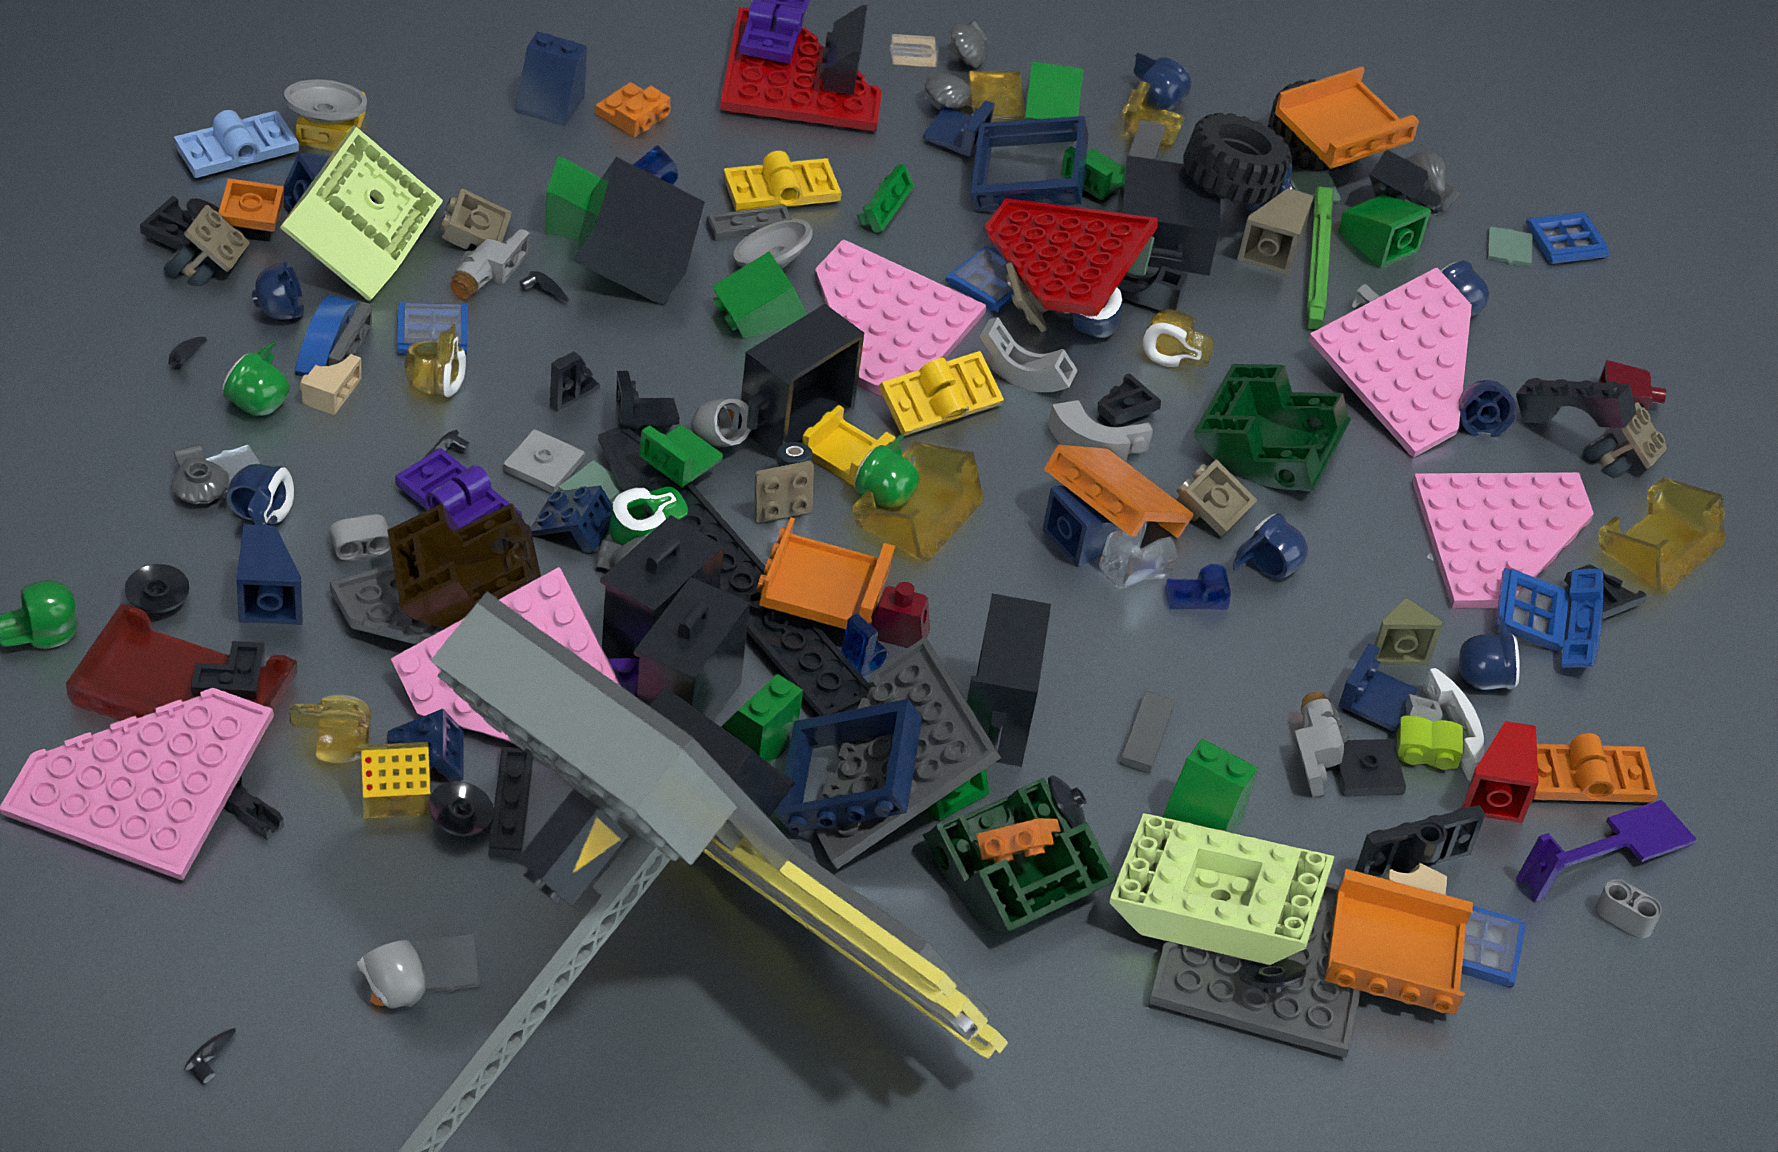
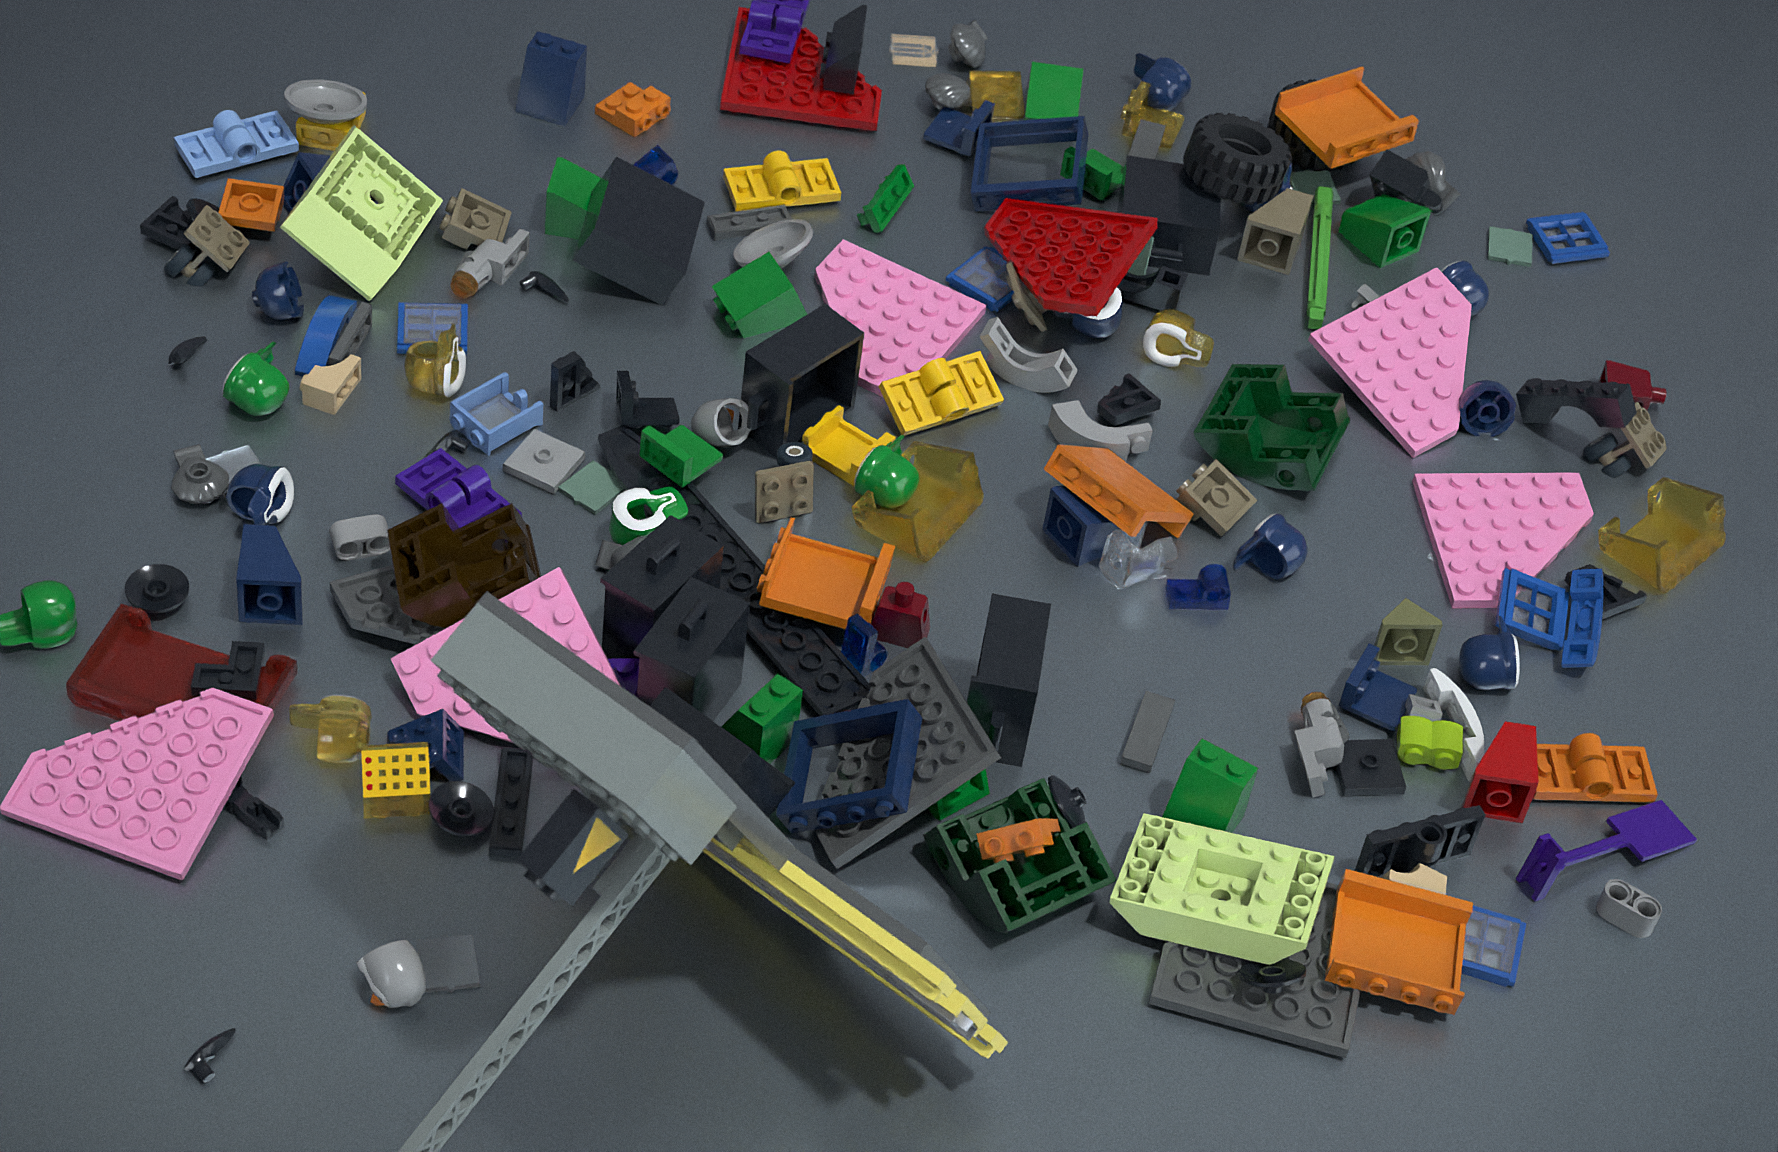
dark blue bracket [530,485,612,553] -> none
none -> medium blue window [449,372,543,456]

